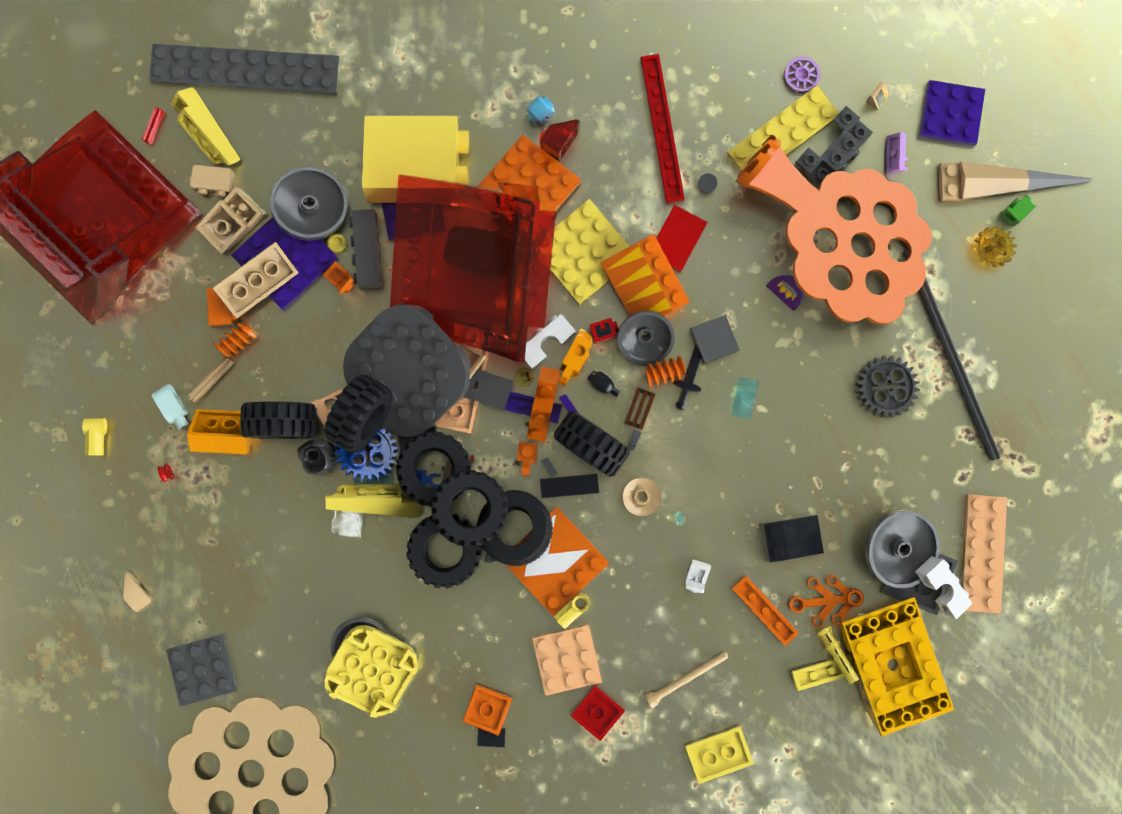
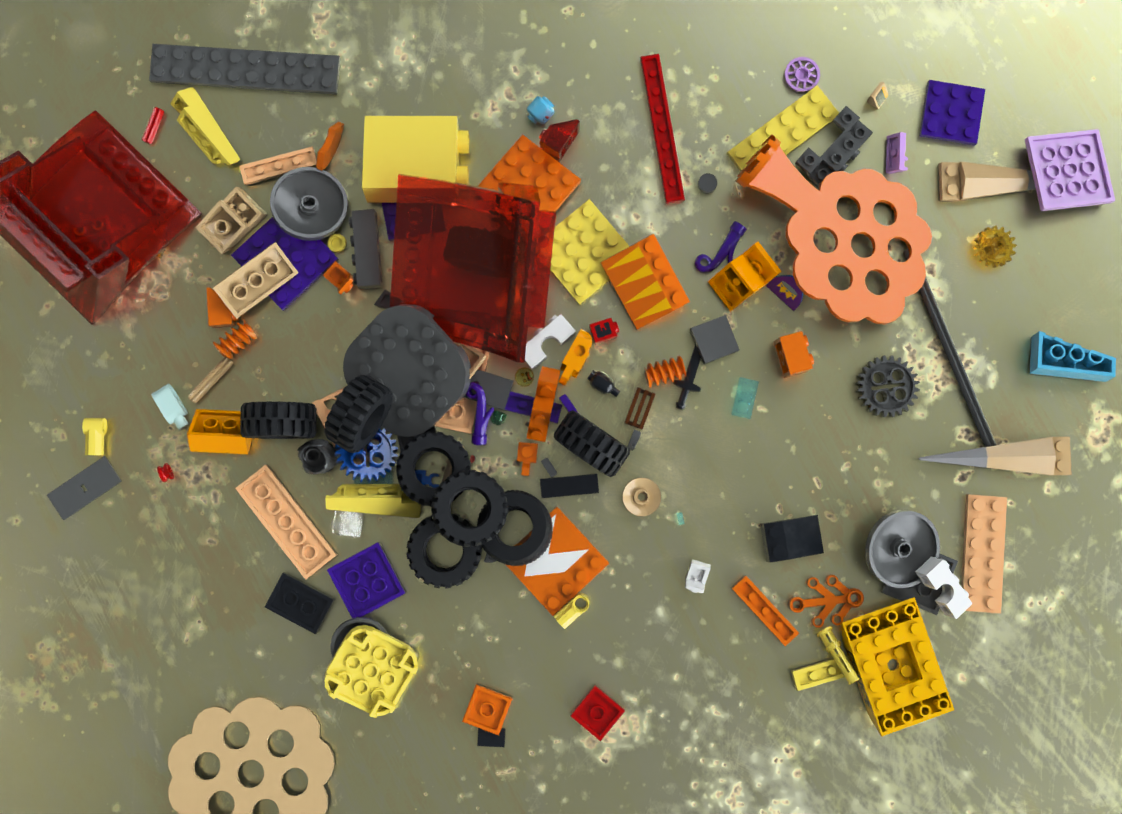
tan slope [123,570,152,613] -> none
dark grey plate [166,634,238,706] -> none
tan brick [190,165,235,197] -> none
light nougat plate [532,624,602,696] -> none
dark grey dish [617,310,675,365] -> none
tan piece [644,652,728,708] -> none
red tile [656,204,708,273] -> none
light yellow plate [685,726,754,784] -> none
bright green brick [1001,195,1036,226] -> none
none -> dark grey piece [47,456,122,520]
none -> light nougat plate [235,465,337,580]
none -> light nougat plate [239,146,317,185]
none -> black plate [265,572,335,634]
none -> orange tile [316,122,344,171]
none -> dark purple plate [327,542,406,618]
none -> dark grey tile [374,289,401,309]
none -> dark purple plant [466,382,494,445]
none -> clear green hinge [490,410,507,425]
none -> dark purple plant [695,221,747,272]
none -> light orange bracket [708,242,782,311]
none -> orange brick [774,331,814,378]
none -> tan plate [919,437,1072,476]
none -> lavender plate [1025,129,1115,211]
none -> medium azure wedge [1030,331,1116,382]

